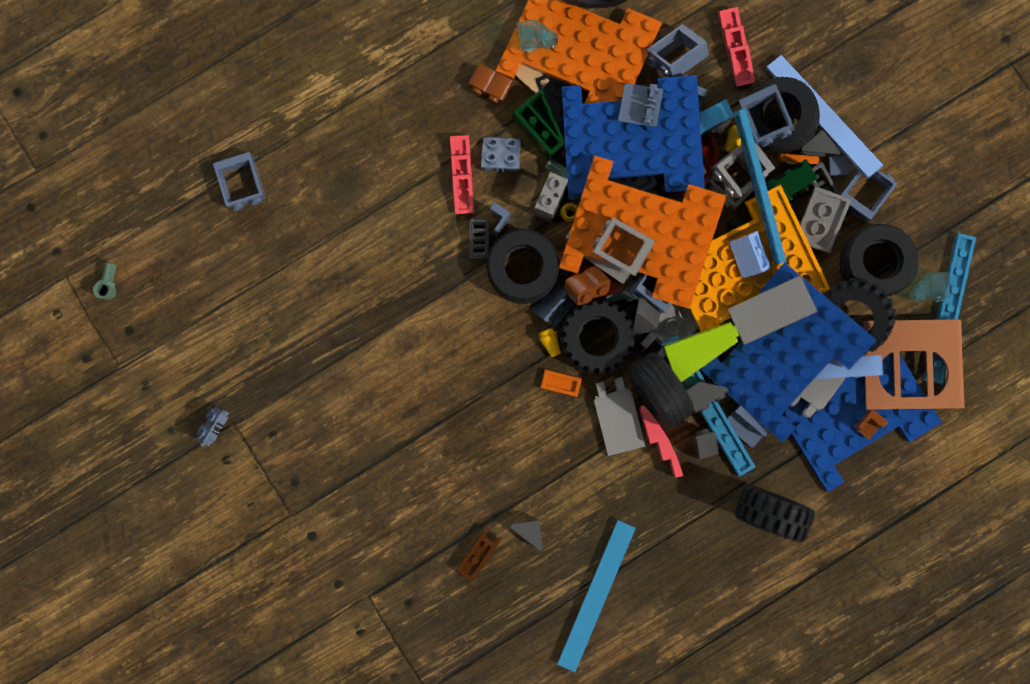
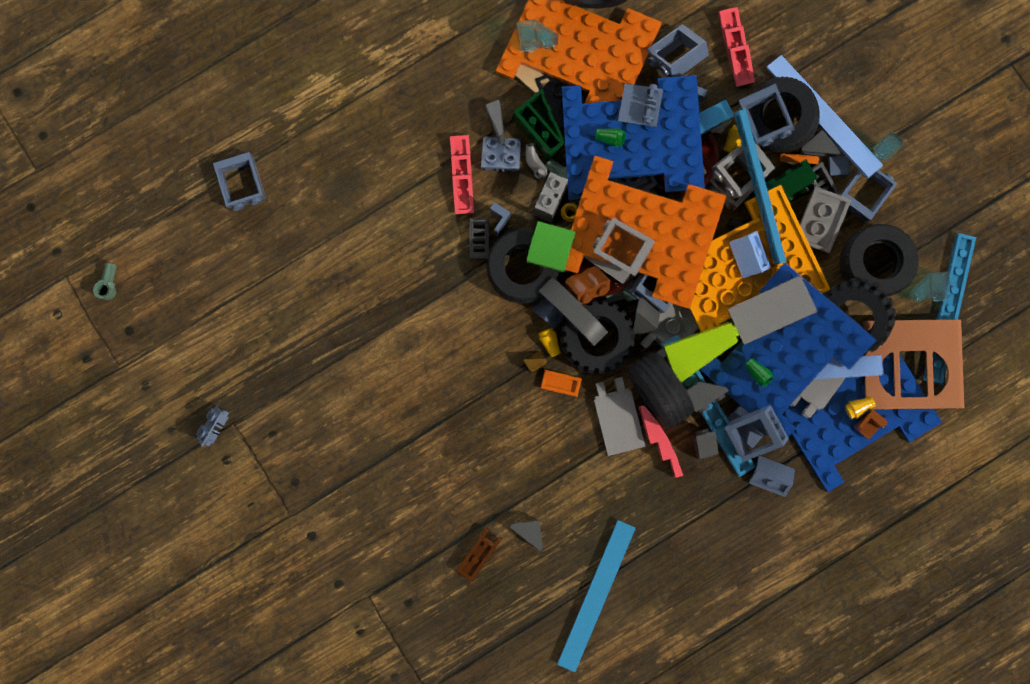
dark orange brick [468,64,513,104] -> none
black tyre [734,485,815,543] -> none
none -> dark grey slope [485,100,505,145]
none -> pearl gold slope [523,352,547,373]
none -> light grey arm [526,143,547,179]
none -> bright green slope [527,221,576,272]
none -> dark grey slope [538,278,608,346]
none -> green cone [595,128,626,148]
none -> sand blue window [725,405,789,461]
none -> green cone [745,358,774,387]
none -> sand blue panel [749,456,795,497]
none -> yellow cone [844,396,876,420]
none -> clear light blue slope [873,130,905,162]

